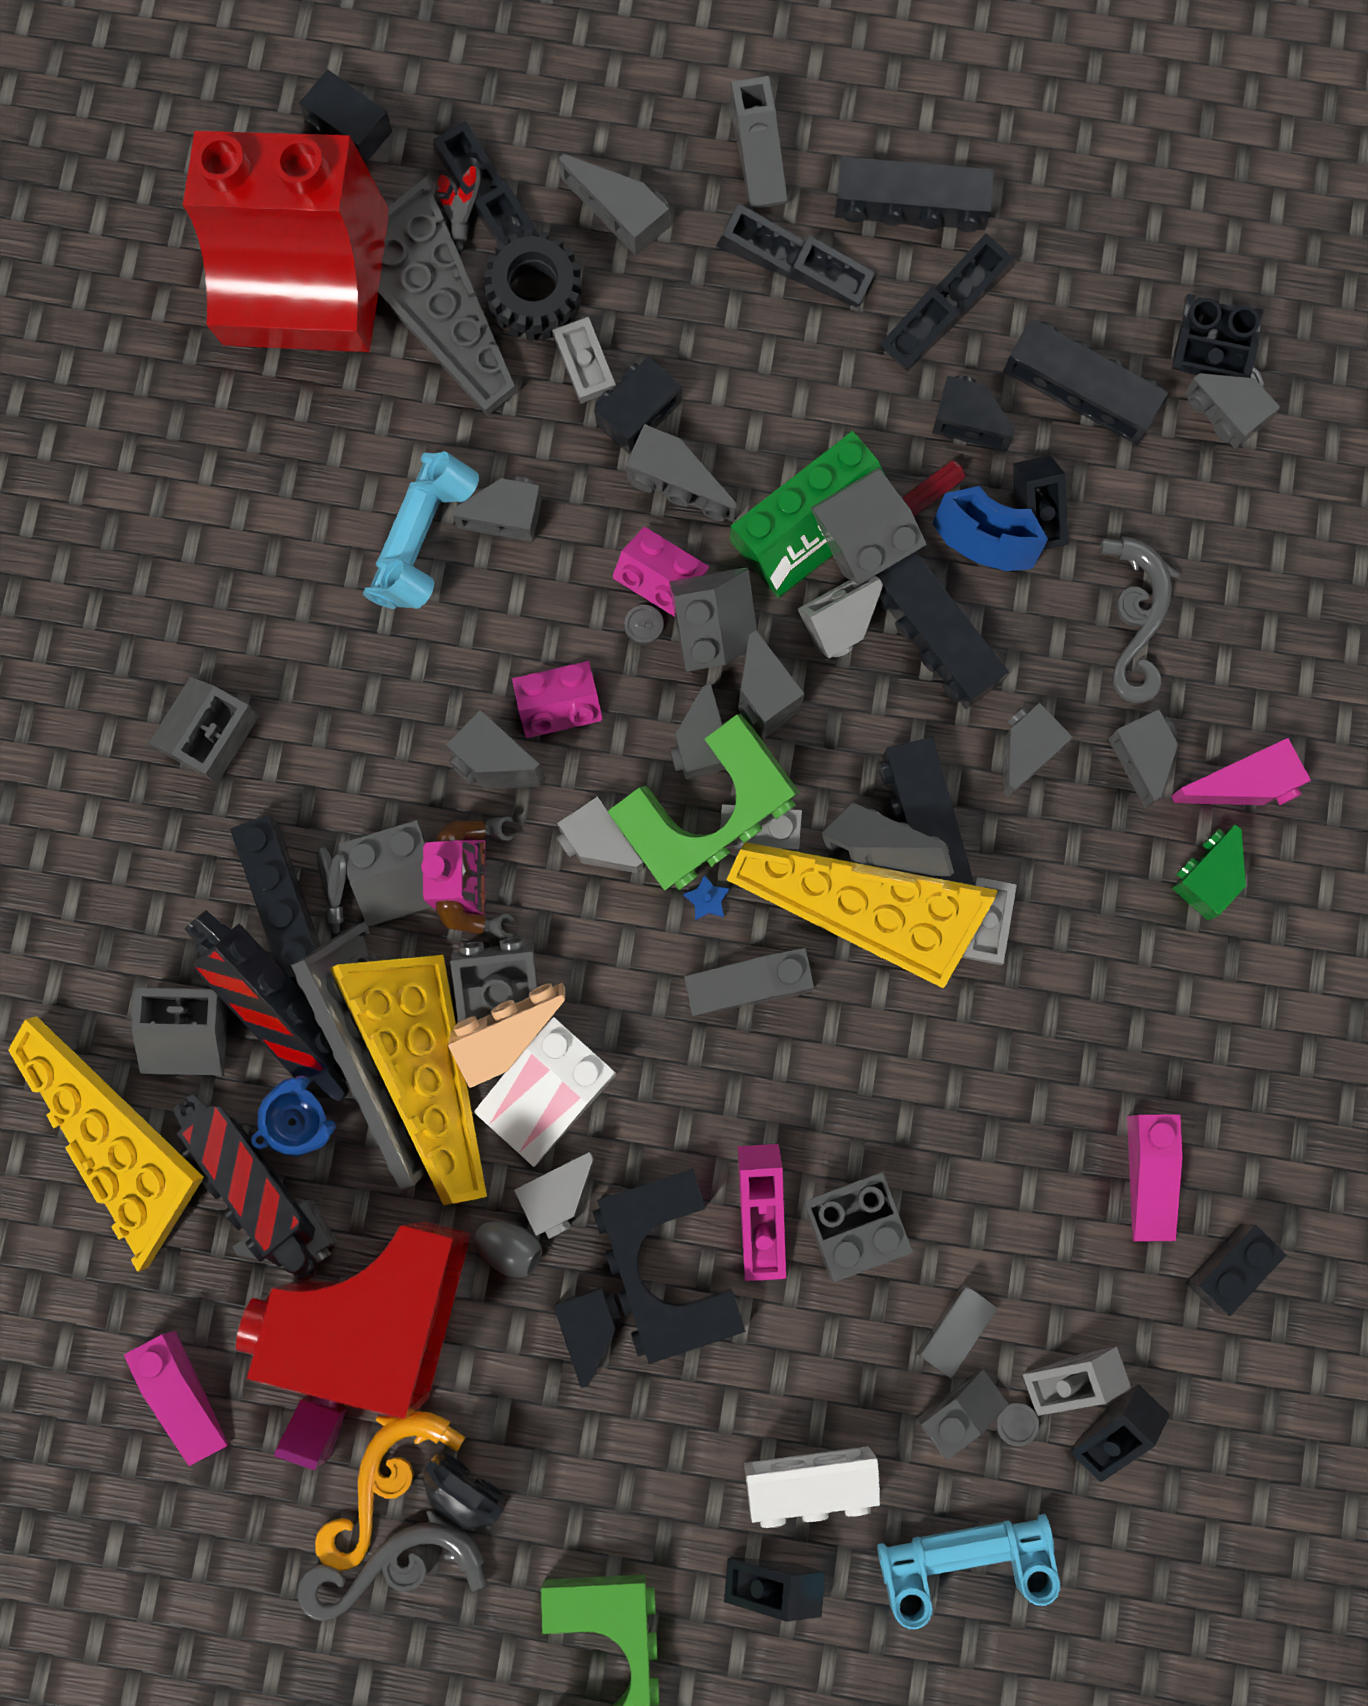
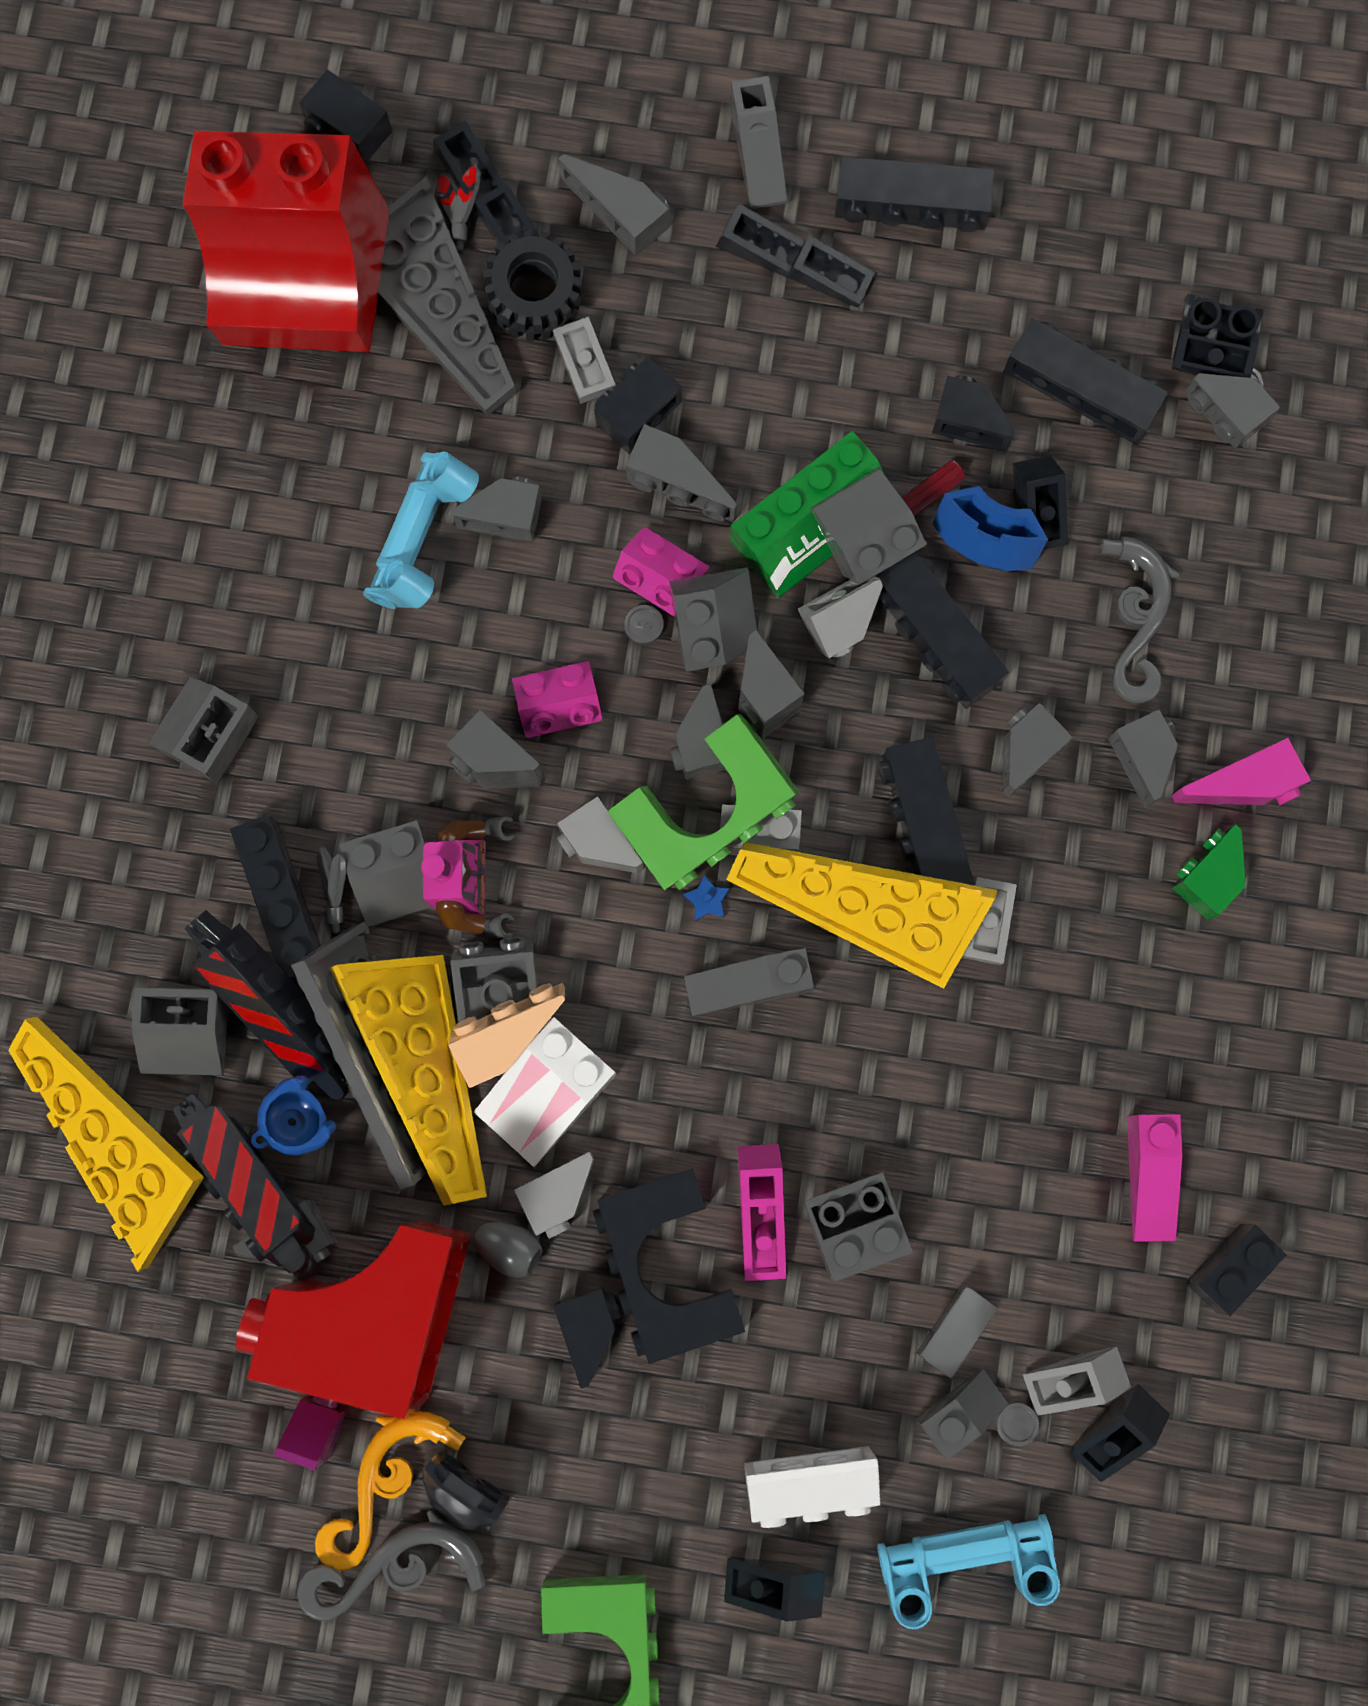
dark pink slope [124,1330,229,1466] -> none
dark grey slope [822,803,954,876] -> none
black slope [879,233,1014,372] -> none

